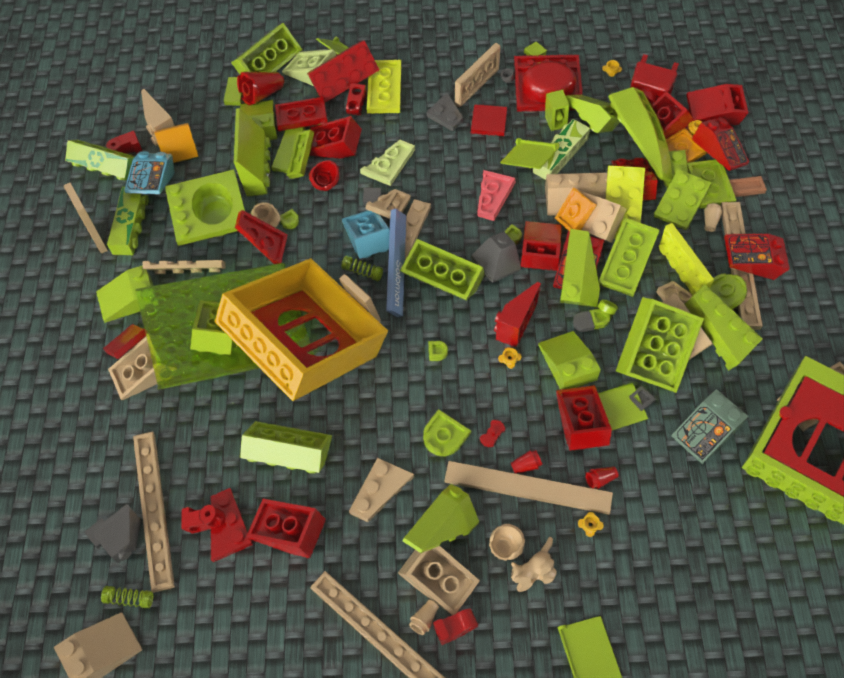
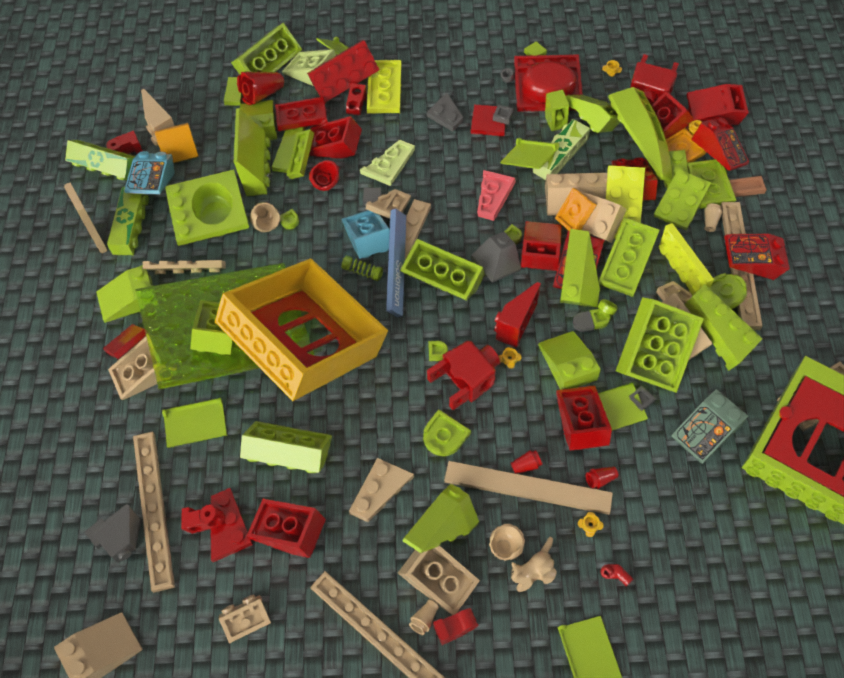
lime piece [101,586,153,609] -> none
red wing [235,210,288,266] -> none
tan tile [339,274,381,322] -> none
tan tile [455,43,500,108] -> none
red piece [480,420,505,447] -> none
none -> lime piece [162,398,227,448]
none -> tan bracket [219,595,271,643]
none -> red piece [427,341,500,410]
none -> dark grey tile [493,105,514,125]
none -> red arm [601,564,633,586]

